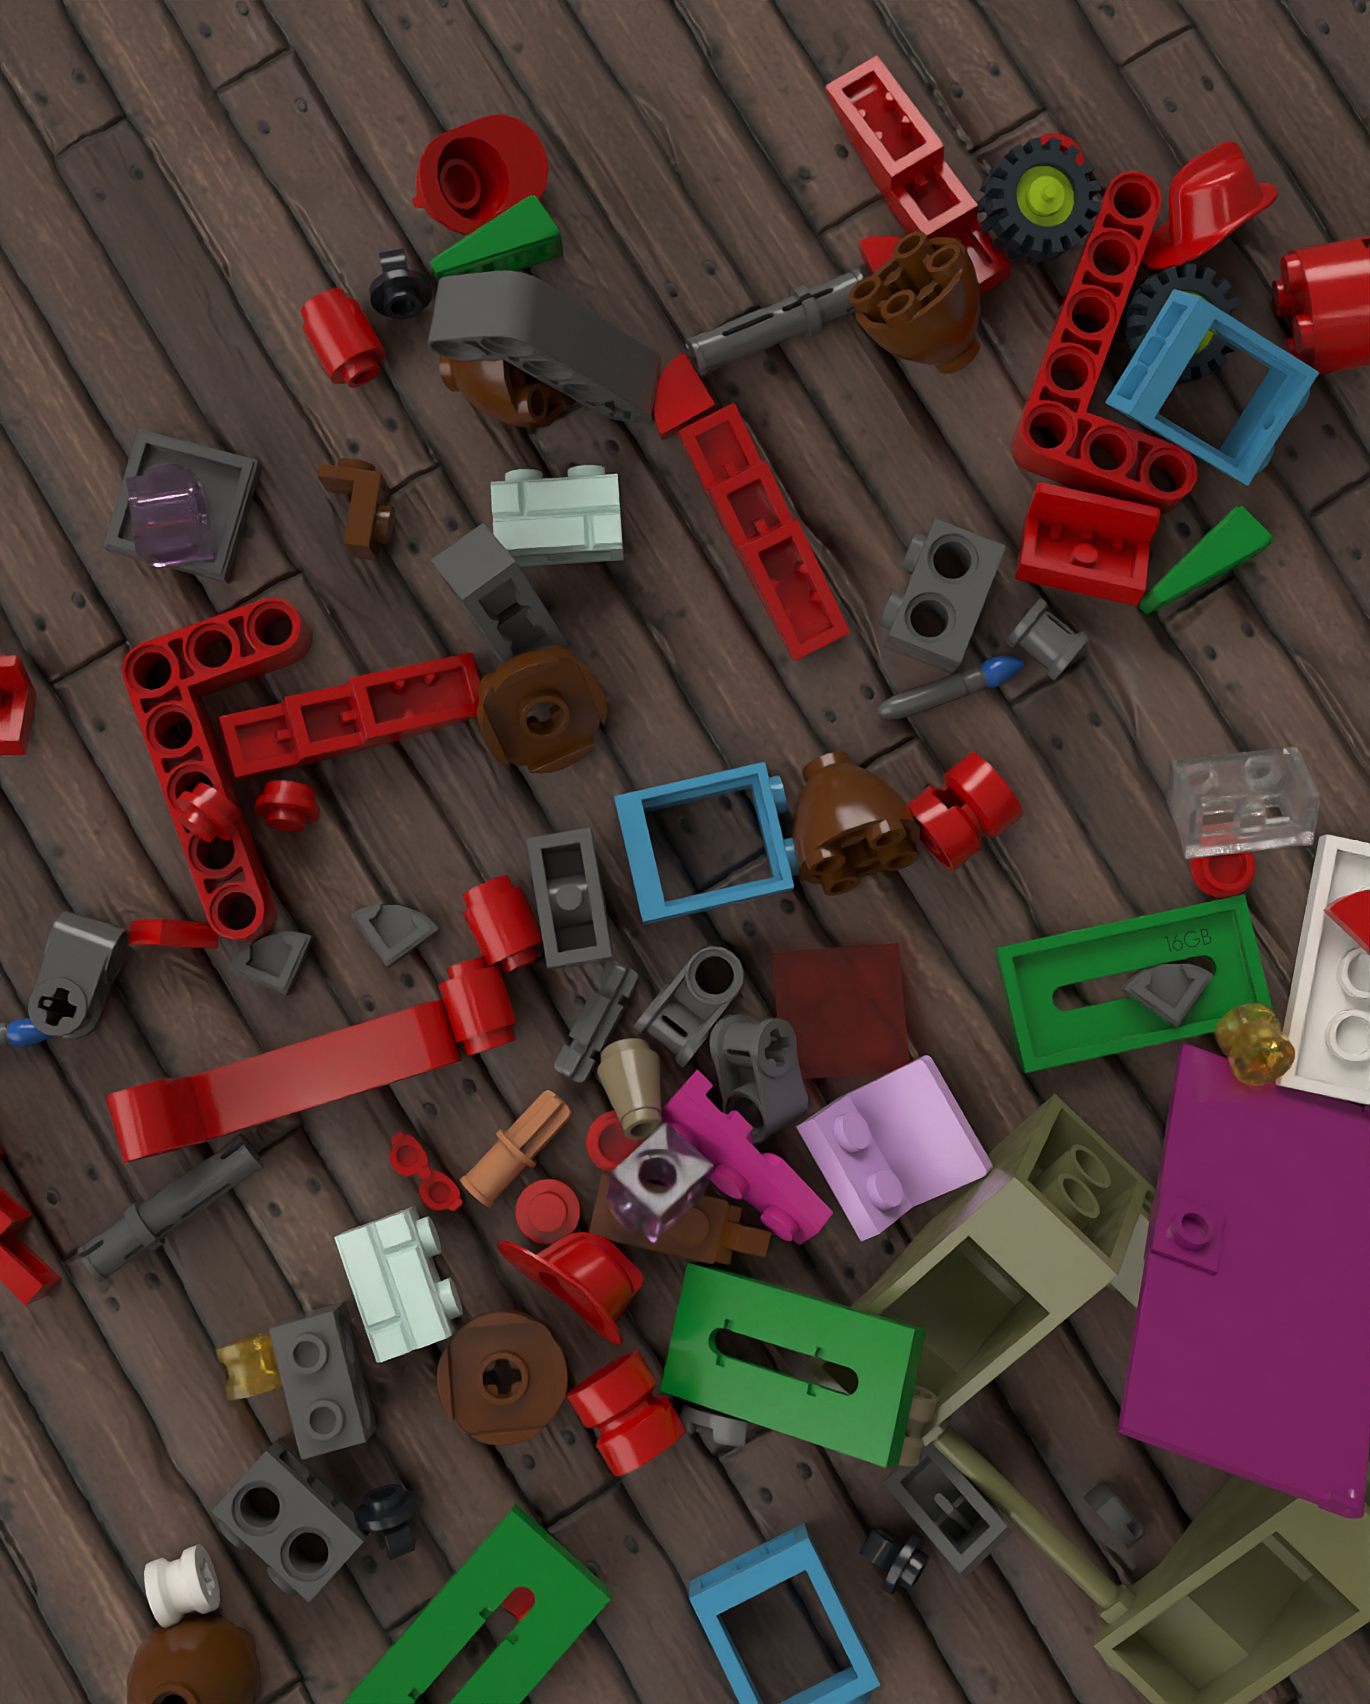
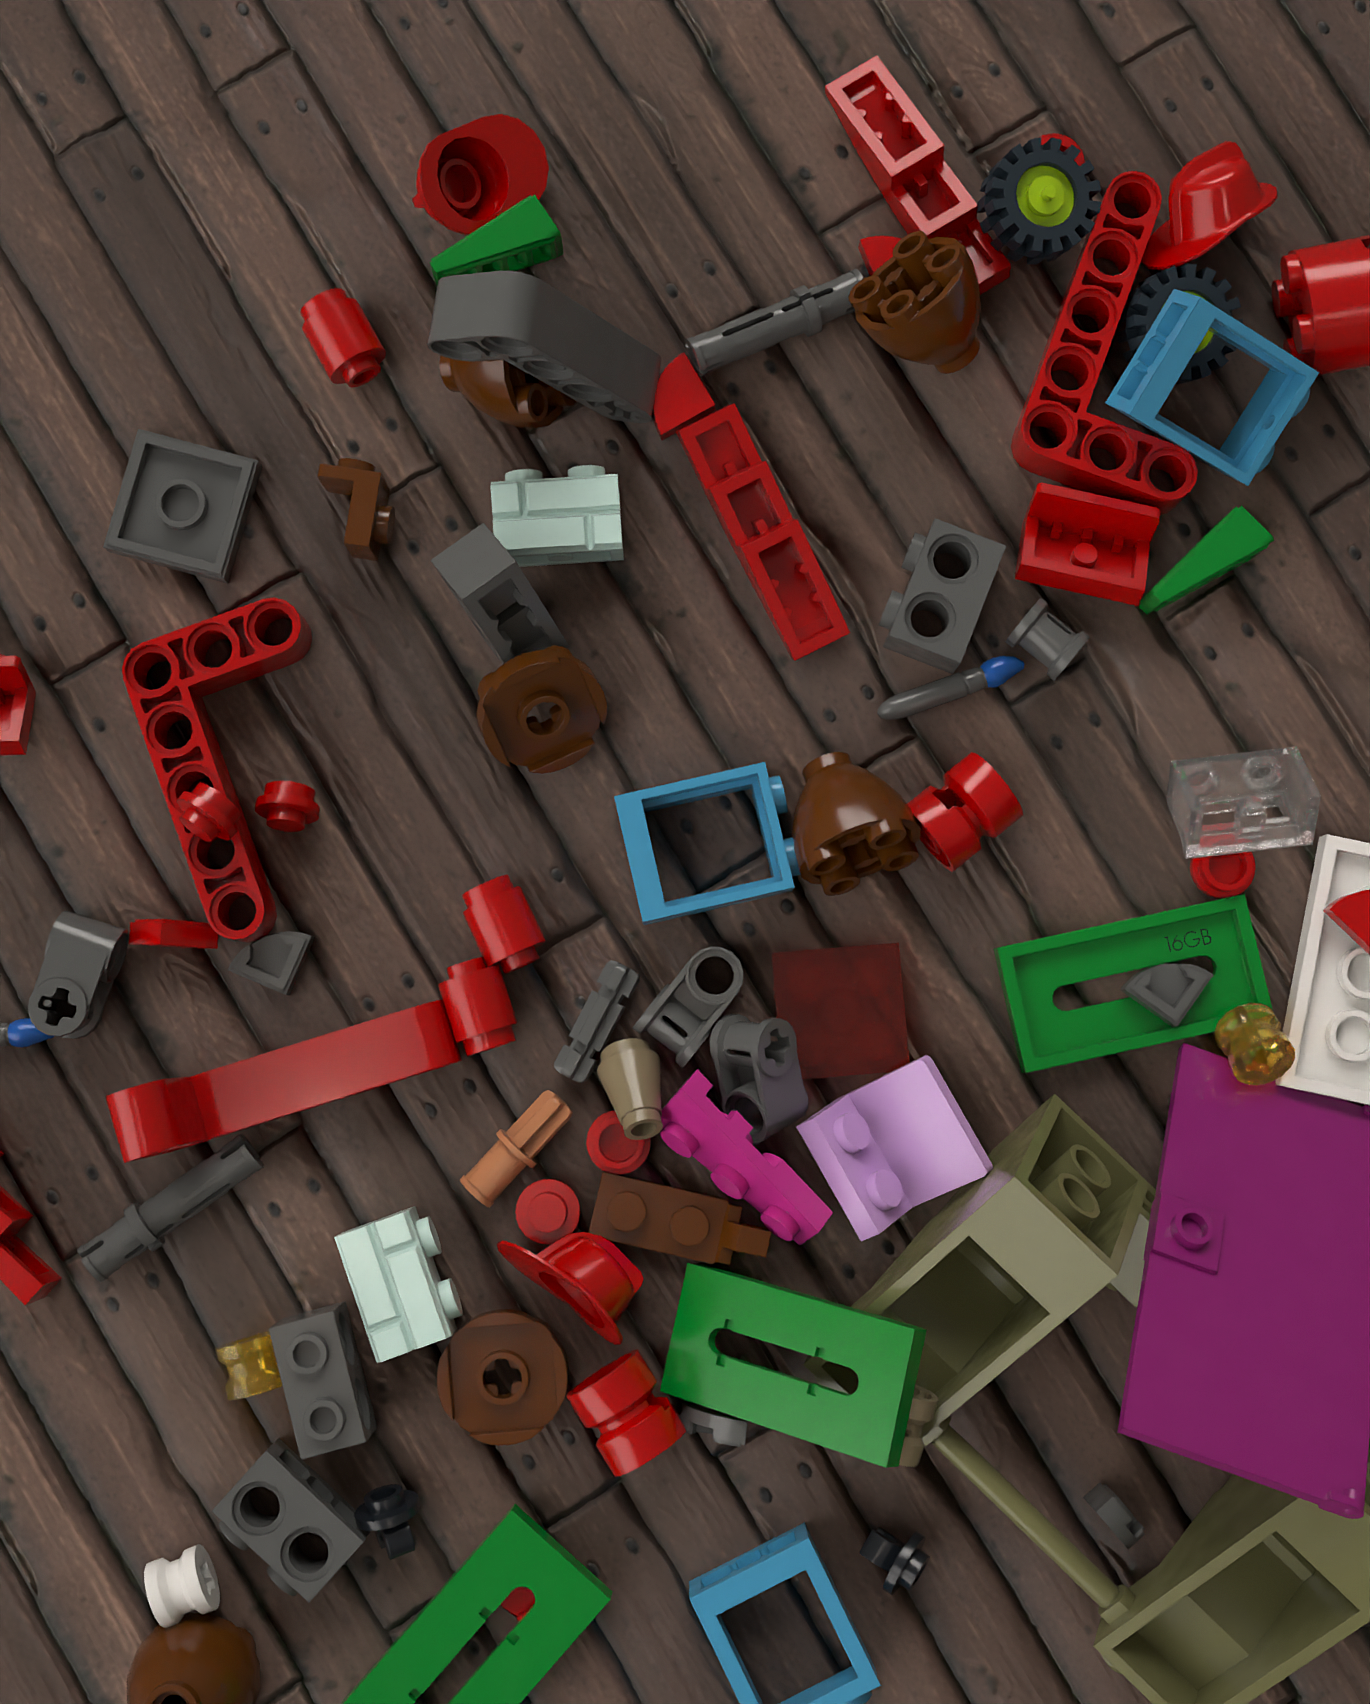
clear purple brick [126,464,215,568] -> none
red slope [217,652,480,782] -> none
dark grey tile [349,904,441,968] -> none
black plate [369,248,432,320] -> none
red piece [389,1131,463,1211] -> none
dark grey brick [526,827,615,970] -> none
clear purple brick [606,1122,714,1243] -> none
dark grey slope [883,1442,1013,1579] -> none

